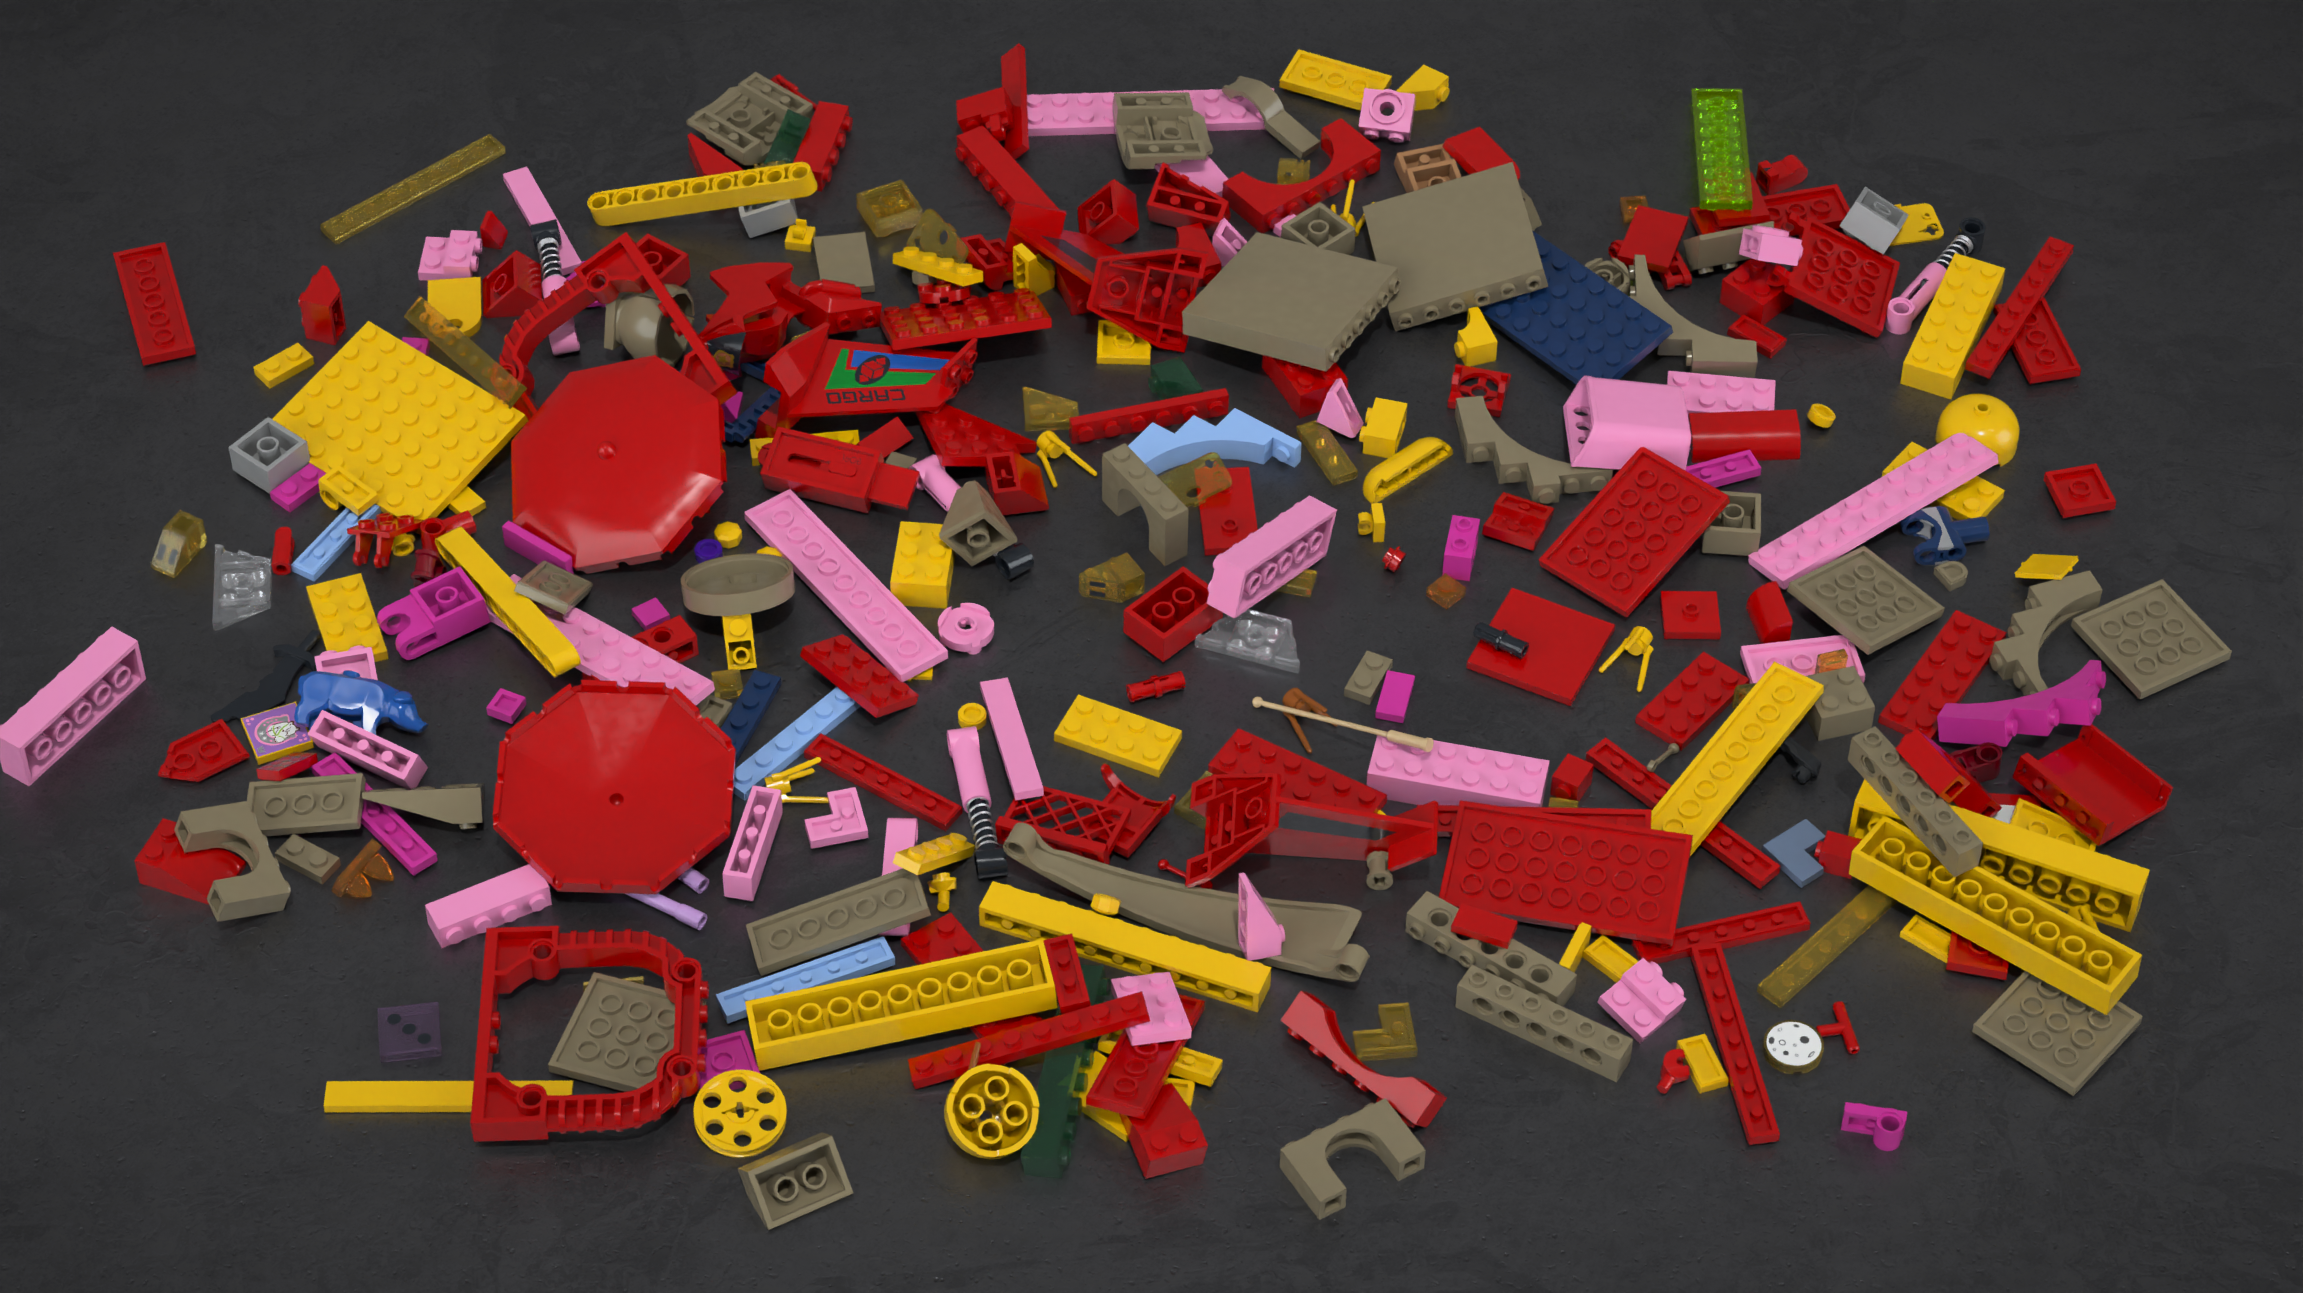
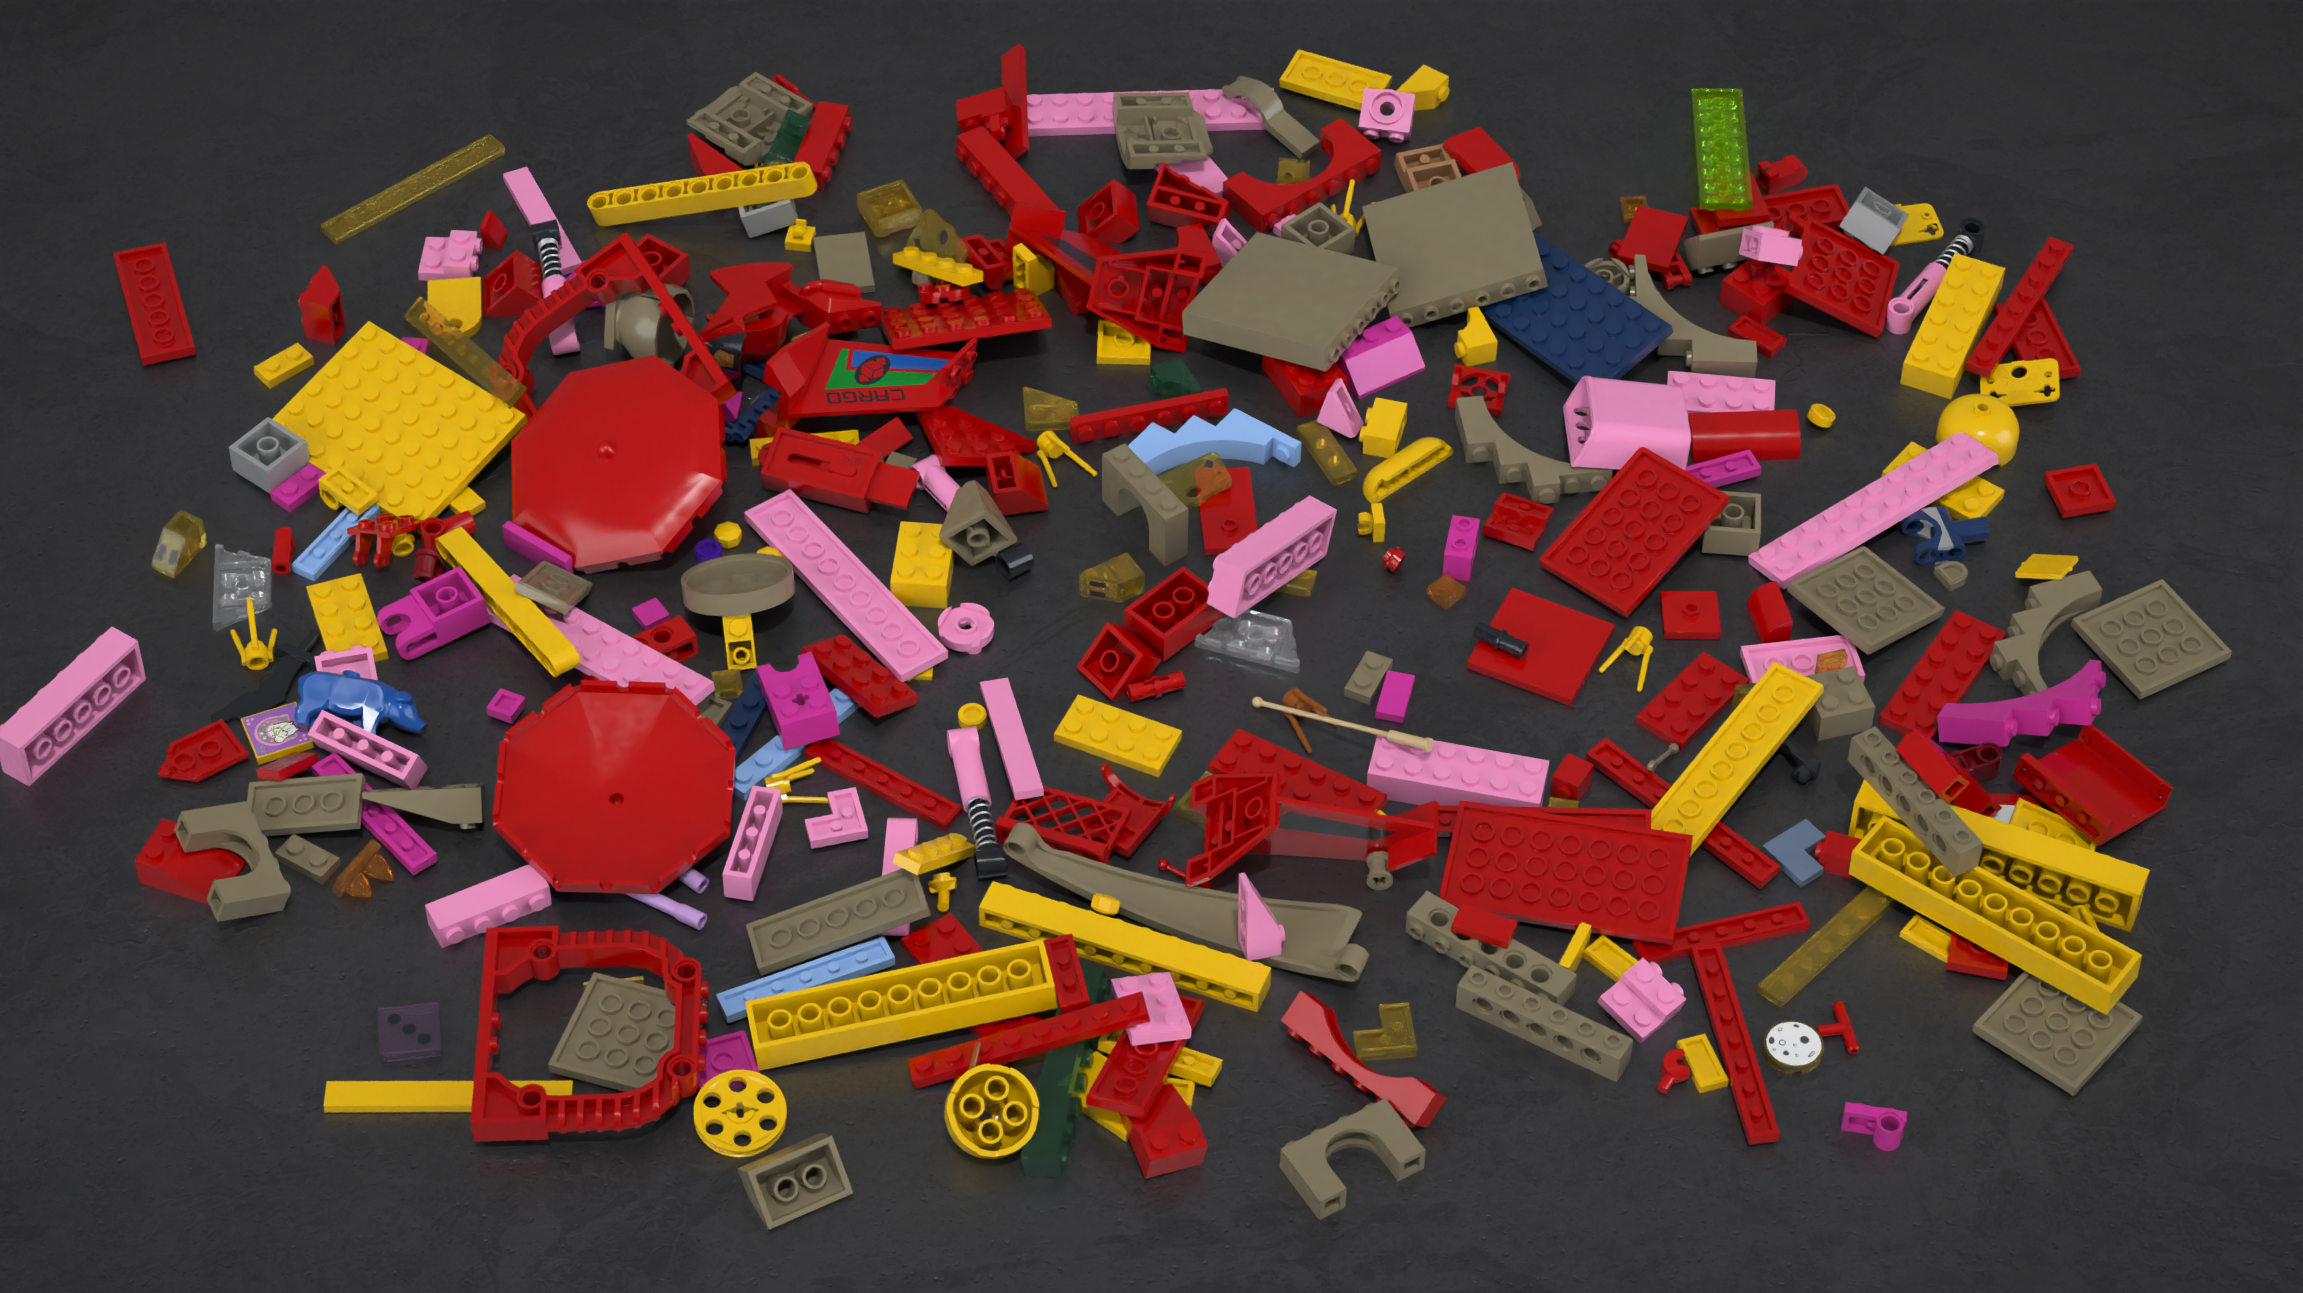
none -> yellow plant [230,597,277,670]
none -> dark pink brick [756,651,840,750]
none -> red slope [1076,622,1162,701]
none -> slope [1336,316,1425,400]
none -> yellow axle [1980,358,2060,407]

